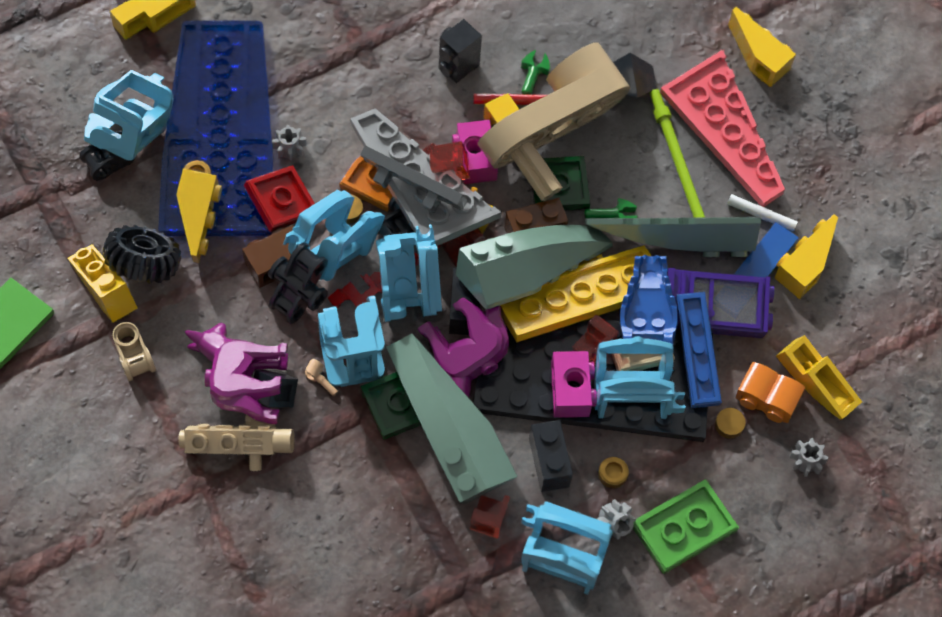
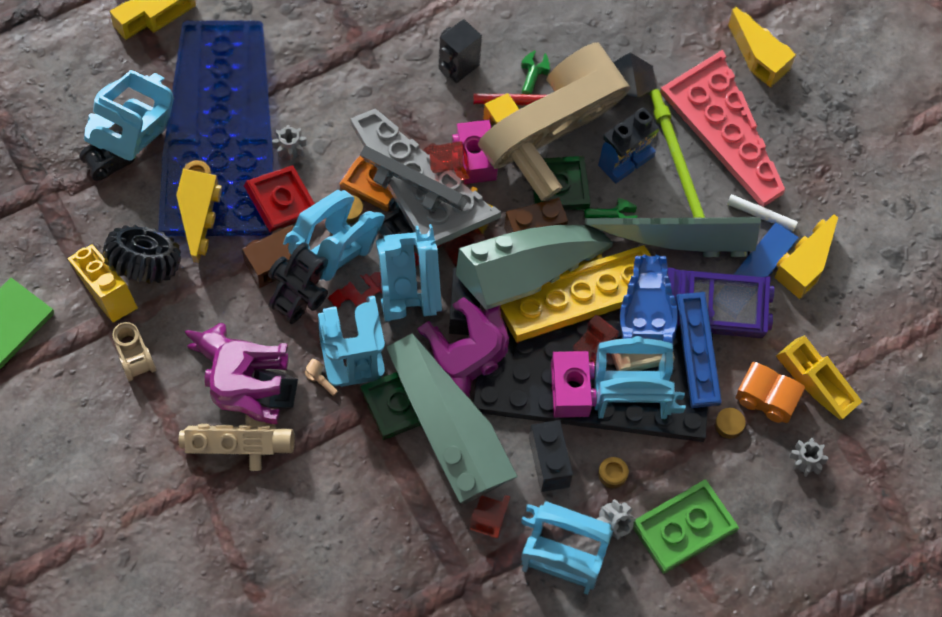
none -> hips [598,108,659,184]

